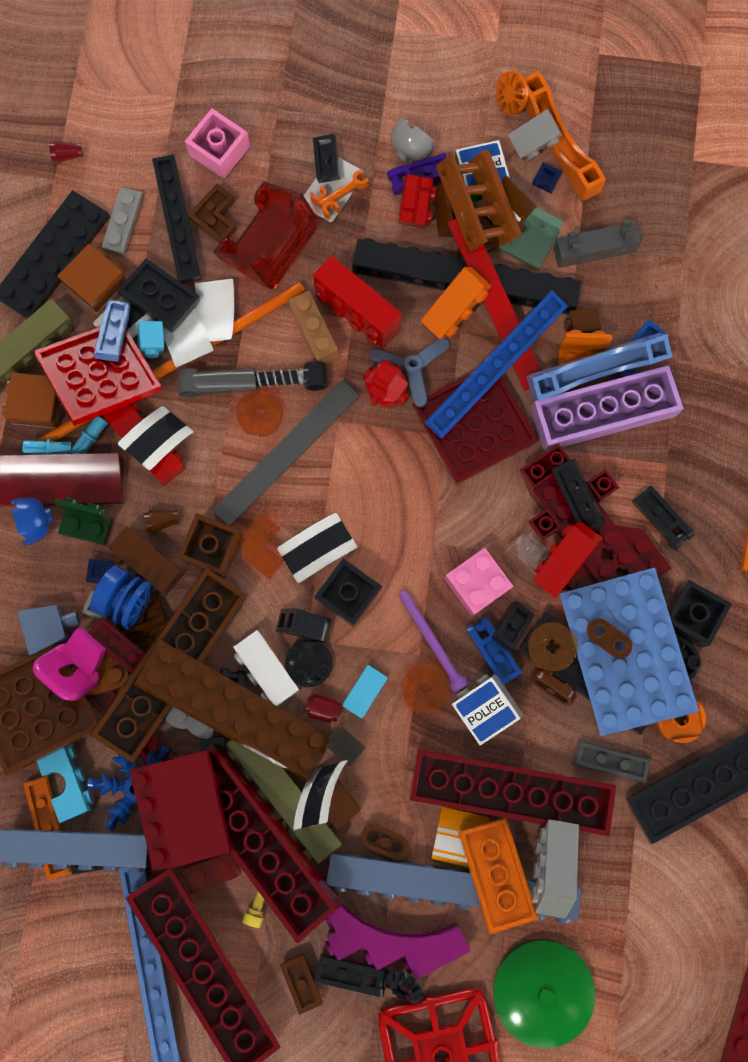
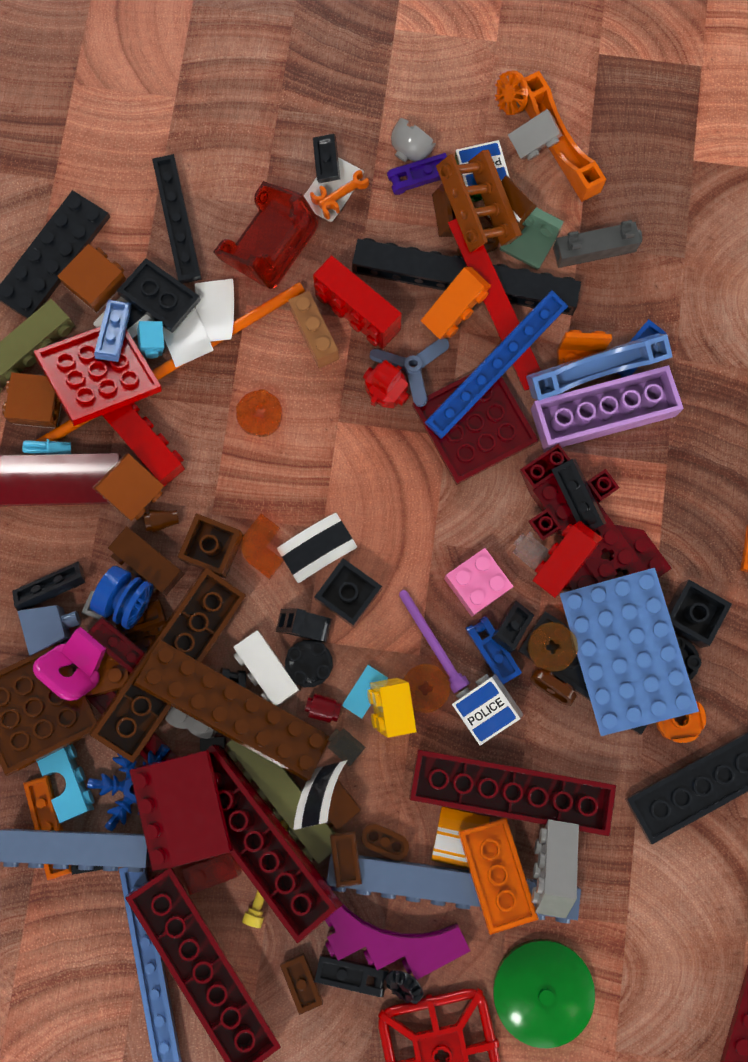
blue cylinder [11,497,53,546] -> none
dark red cone [49,140,83,163] -> none
dark green bracket [54,497,113,546] -> none
medium azure axle [71,416,109,454] -> none
clear blue plate [86,559,115,584] -> none
light grey plate [101,187,144,256] -> none
sticker [118,406,194,470] -> none
piece [177,361,328,398] -> none
bright pink brick [185,108,250,179] -> none
reddish brown plate [187,184,237,246] -> none
dark grey tile [213,380,359,526] -> none
red brick [398,174,436,228] -> none
clear blue plate [532,162,563,194] -> none
reddish brown brick [564,307,601,333] -> none
dark grey tile [573,740,651,783] -> none
reddish brown plate [587,618,633,659] -> none
black plate [632,485,694,551] -> none
none -> black plate [12,562,86,611]
none -> dark orange piece [93,453,164,521]
none -> reddish brown tile [330,831,362,888]
none -> yellow brick [367,678,416,738]

